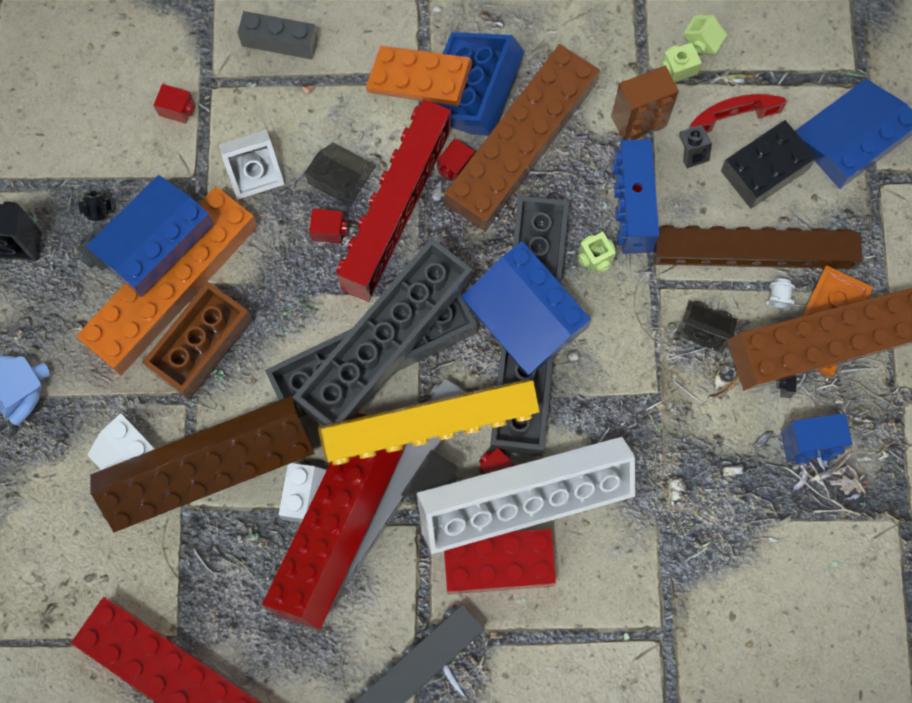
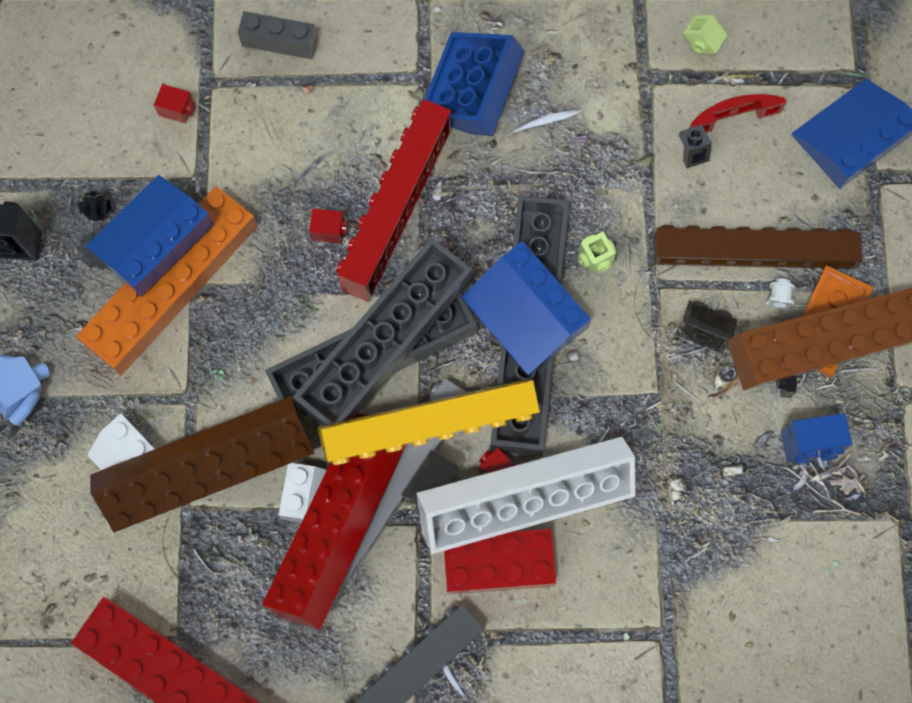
dark orange brick [142,282,253,400] -> none
white slope [219,130,285,200] -> none
clear smoke slope [305,142,376,207] -> none
orange plate [366,46,473,106] -> none
red brick [437,138,475,181] -> none
dark orange brick [444,44,600,232] -> none
dark orange brick [611,65,679,140] -> none
blue brick [612,139,659,254] -> none
yellowish green brick [660,43,702,83] -> none
black brick [721,120,817,209] -> none

